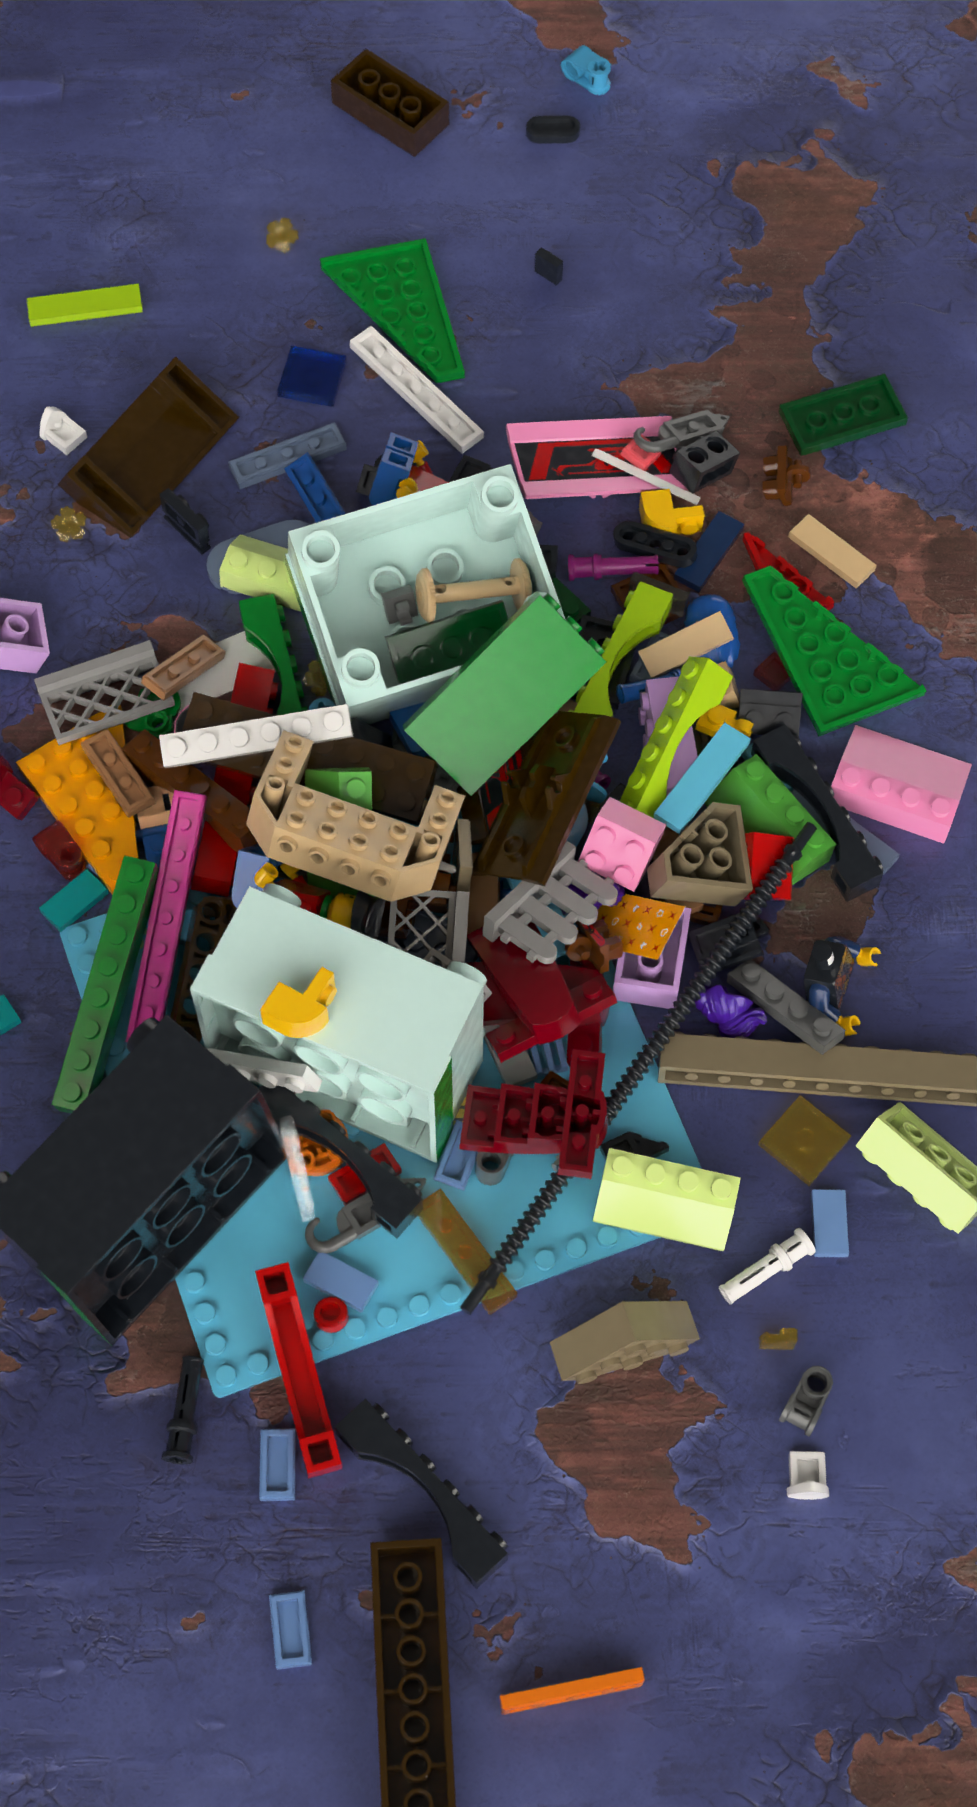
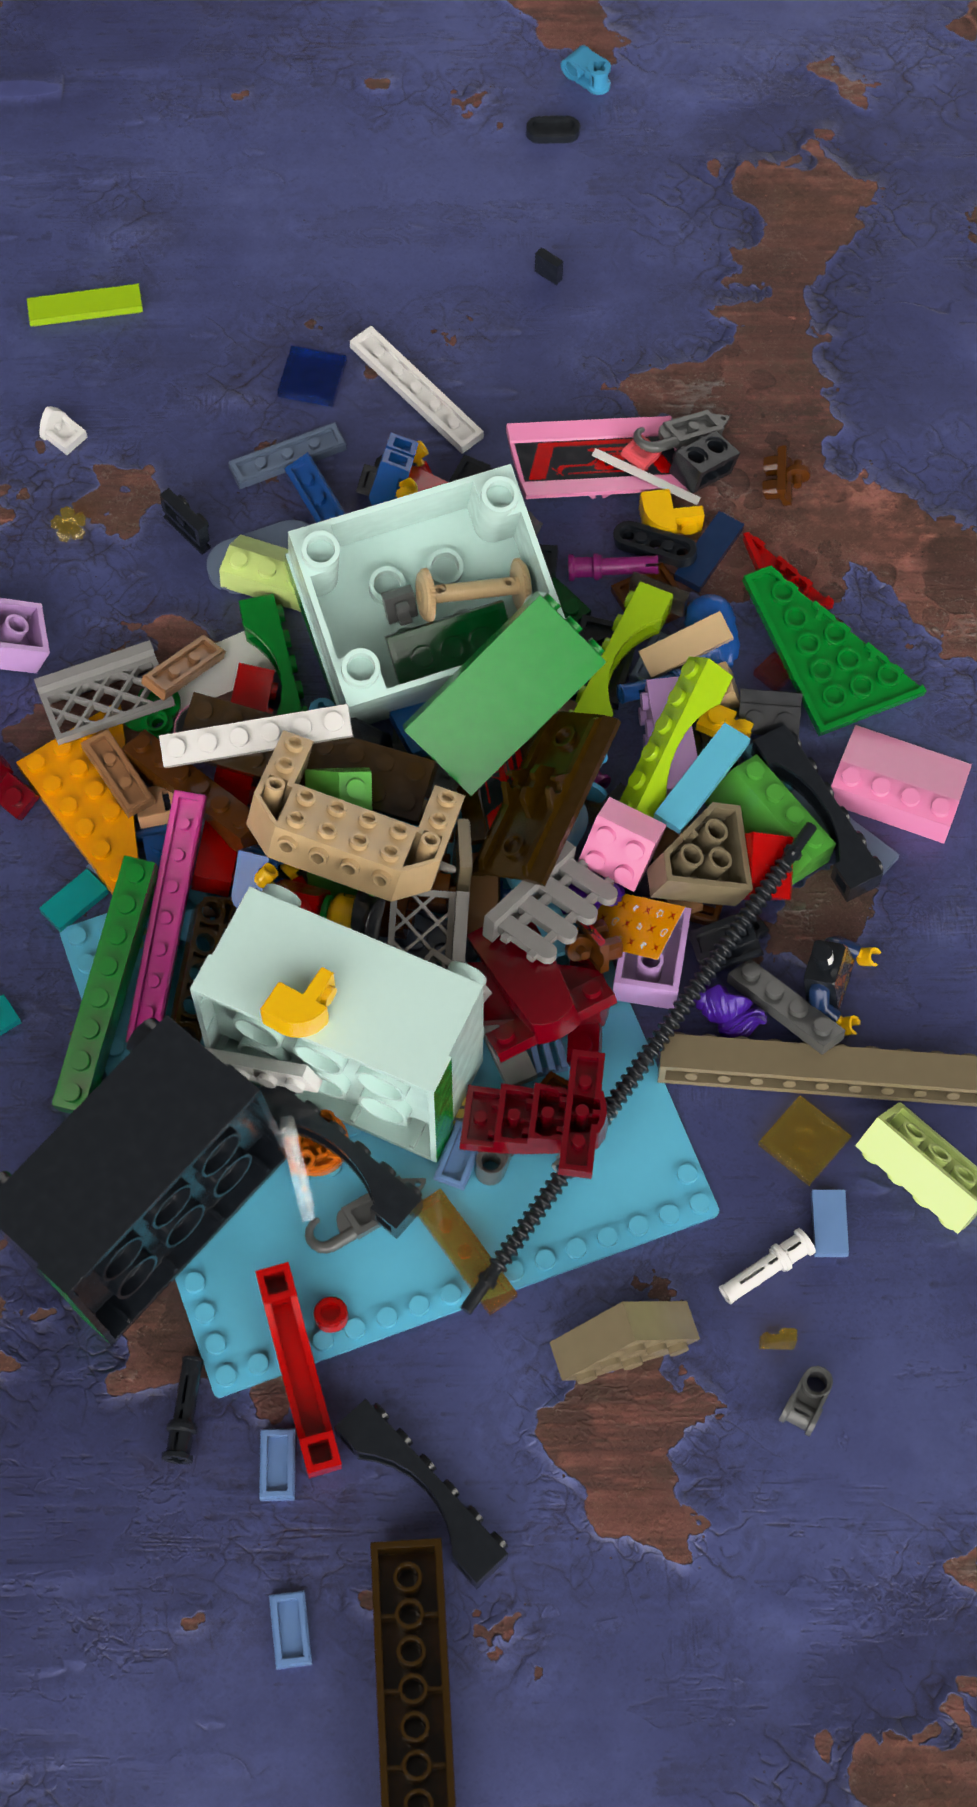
clear red piece [32,820,87,881] -> none
dark brown slope [58,356,240,538] -> none
clear yellow plant [266,218,299,253] -> none
clear yellow plant [302,660,328,697] -> none
medium blue tile [303,1253,379,1313] -> none
green wing [320,238,465,383] -> none
red tile [328,1143,402,1206] -> none
dark brown brick [331,48,449,157] -> none
orange tile [499,1667,645,1715] -> none
yellowish green slope [593,1148,741,1251] -> none
black tile [600,1131,669,1160] -> none
dark green plate [778,373,908,456] -> none
white tile [787,1451,829,1500] -> none
tan tile [788,514,876,589] -> none

